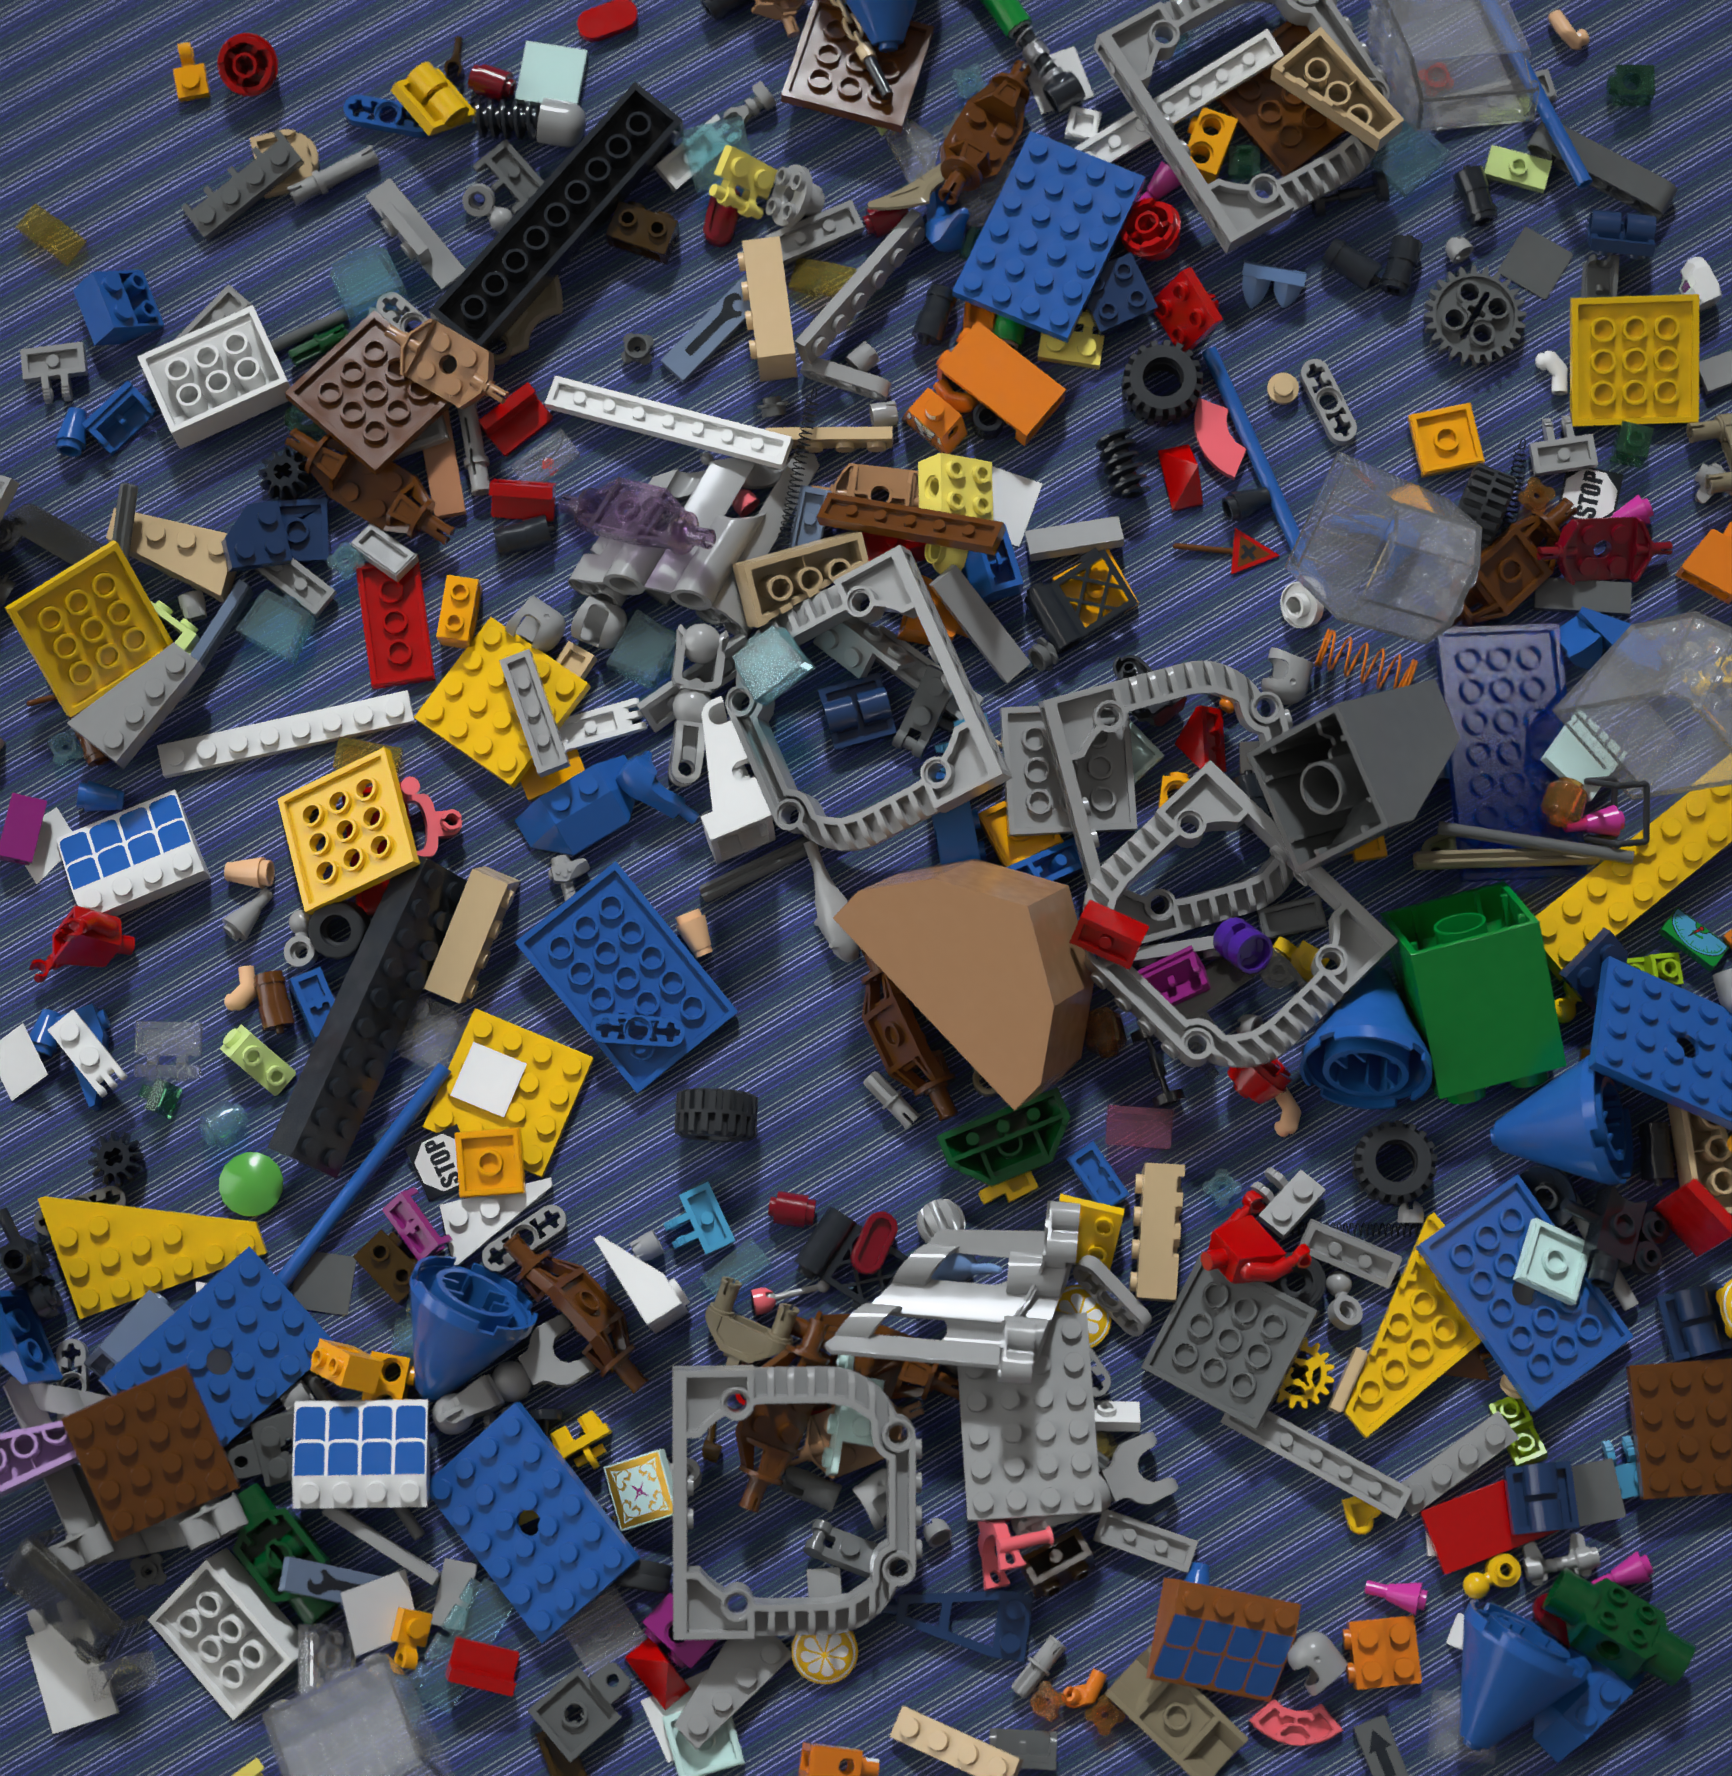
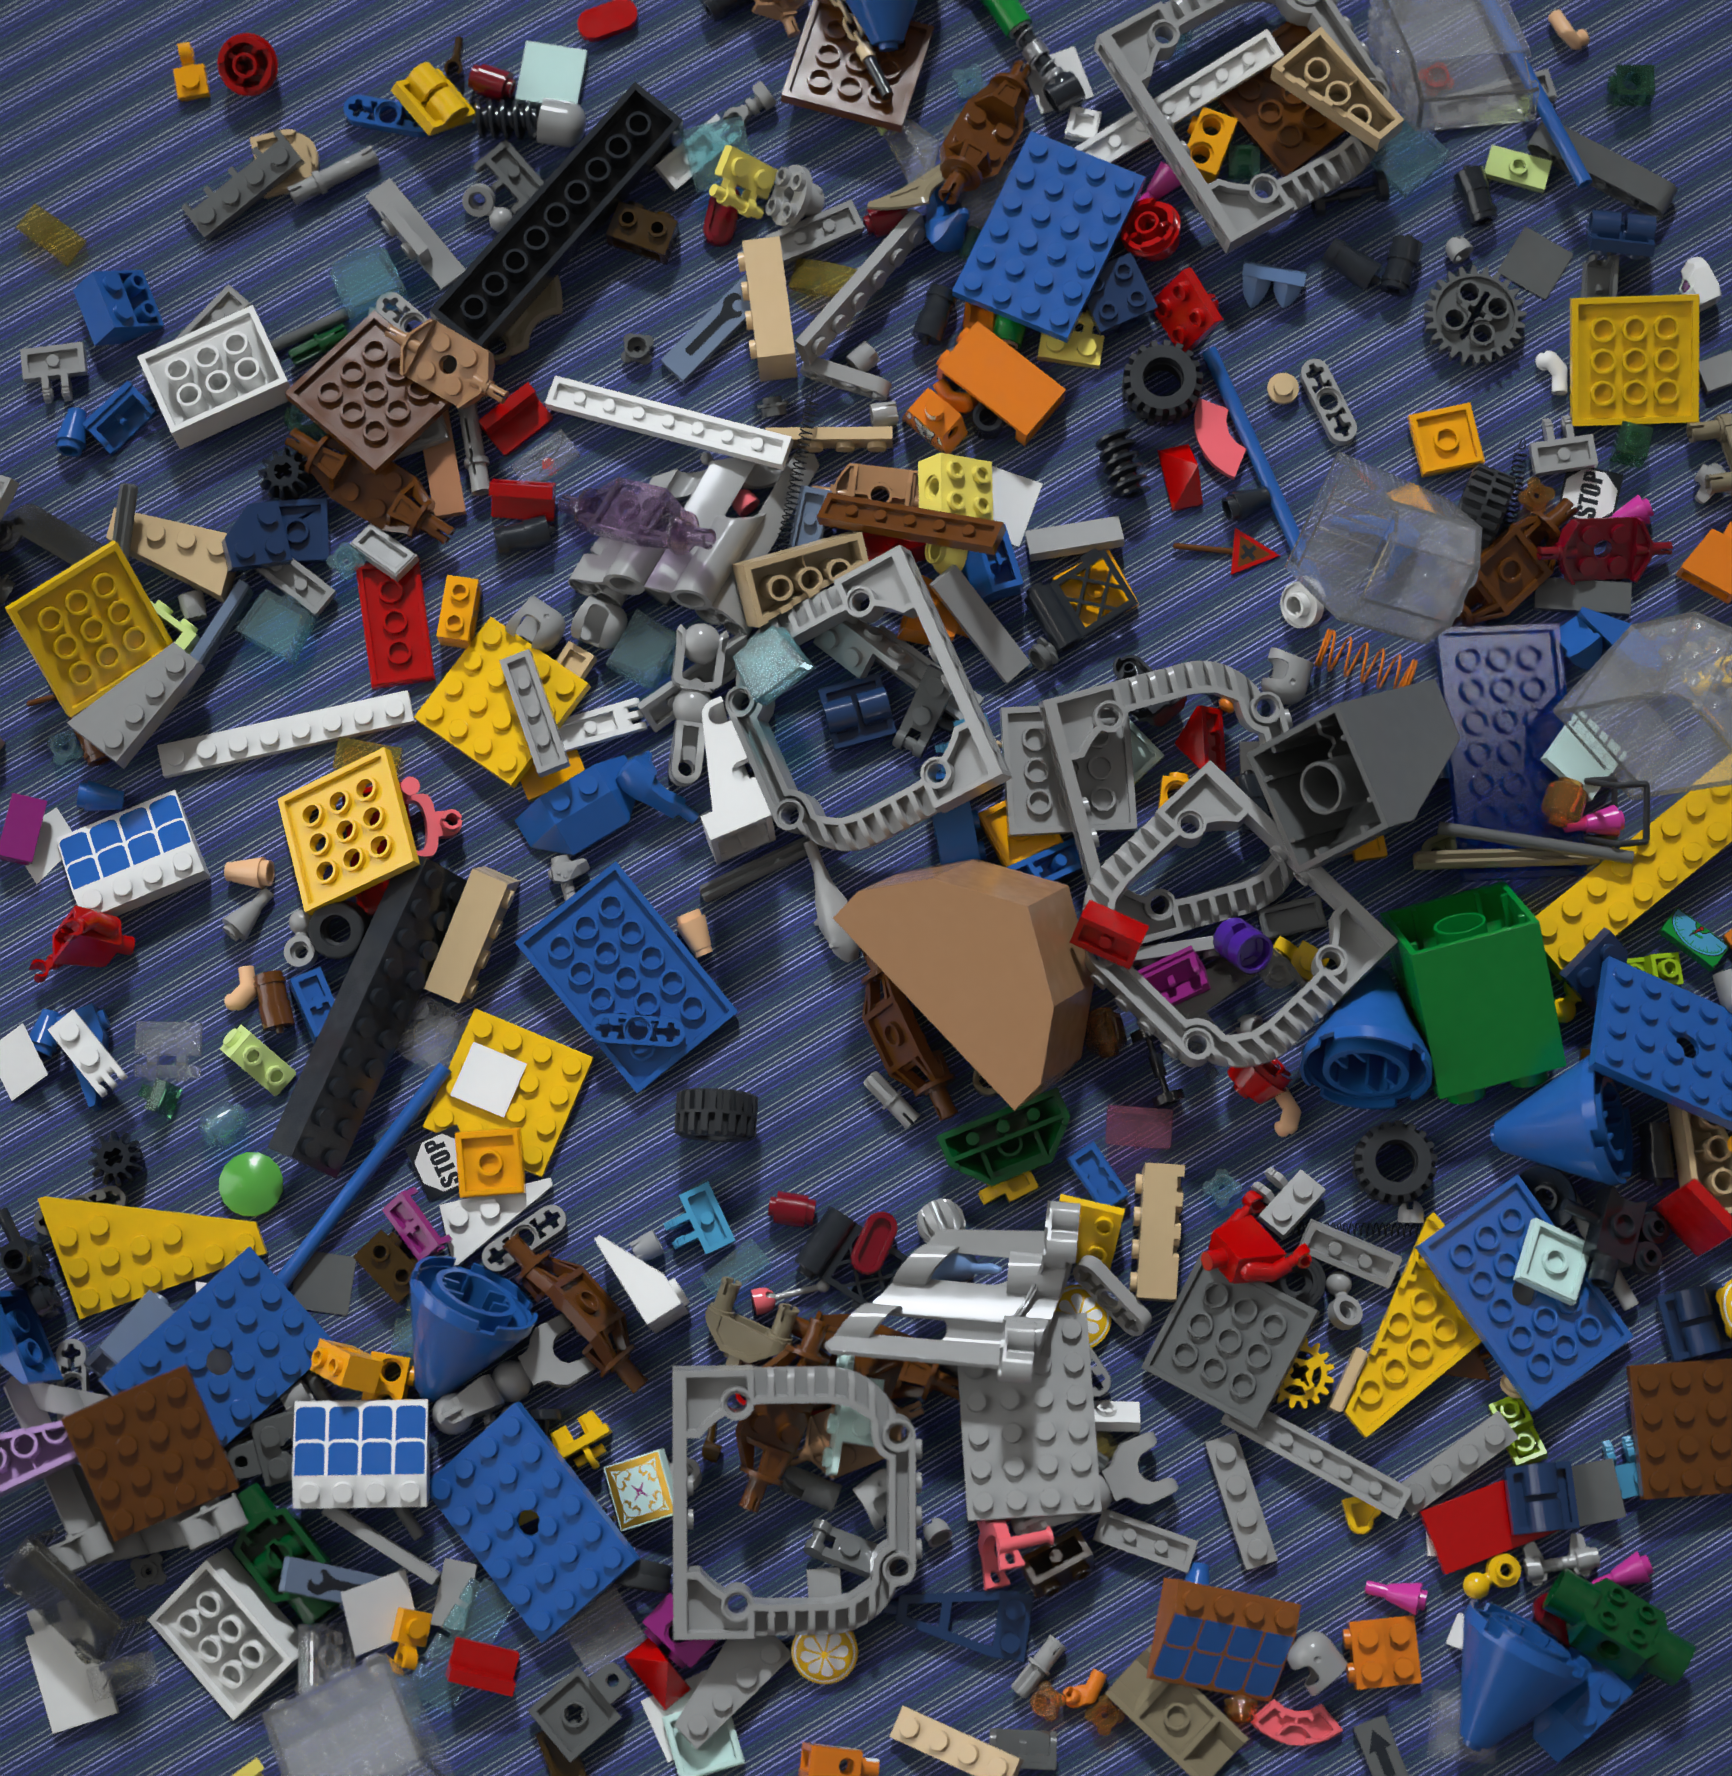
none -> light grey plate [1204,1433,1278,1570]
none -> clear orange plate [1224,1695,1258,1723]

